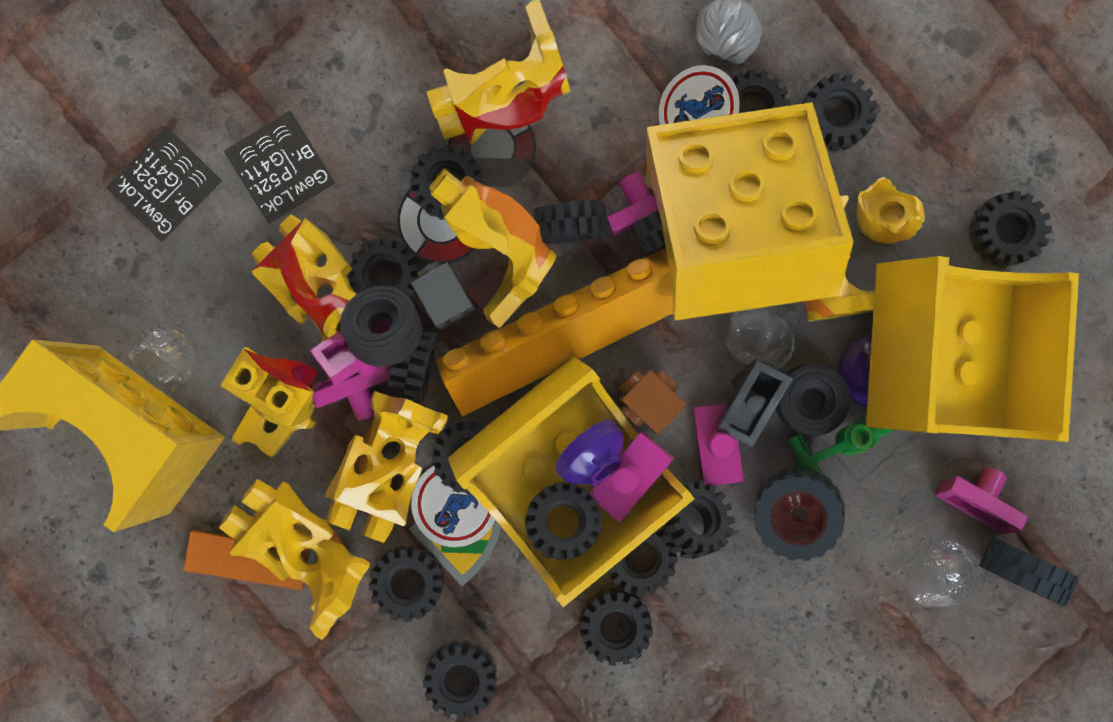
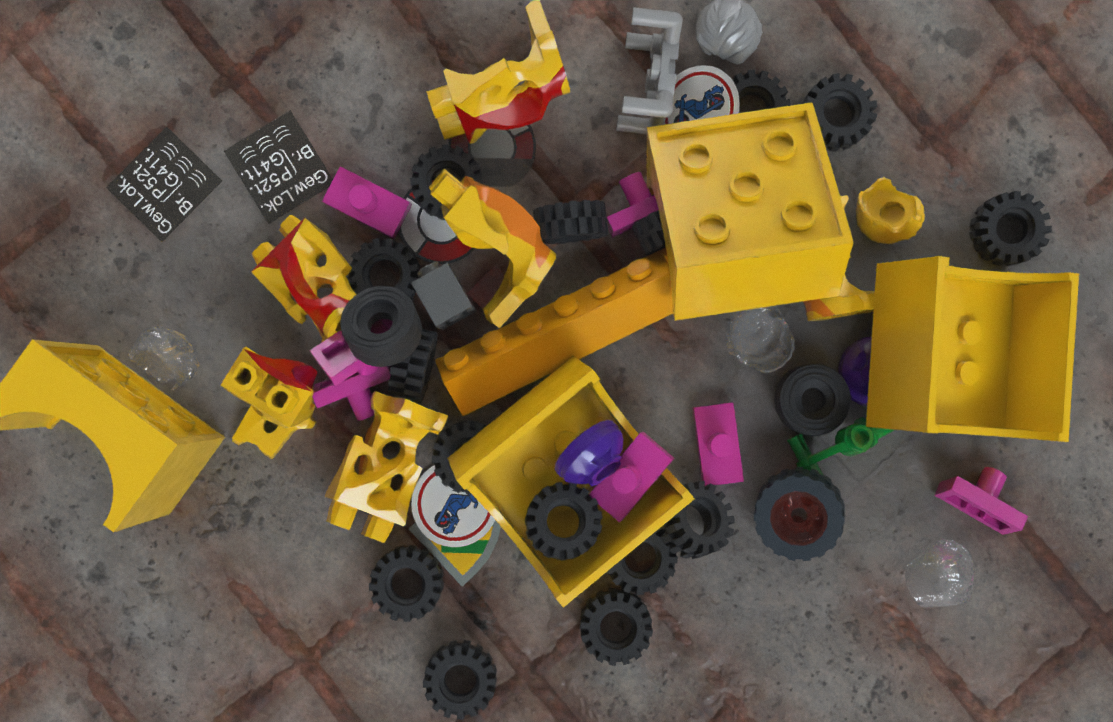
orange tile [184,530,311,590] -> none
yellow hips [219,479,370,640] -> none
dark orange brick [618,370,687,435] -> none
black slope [716,358,793,447] -> none
black wheel [978,537,1080,607] -> none
none -> dark pink tile [322,167,412,239]
none -> light grey plate [616,7,683,134]

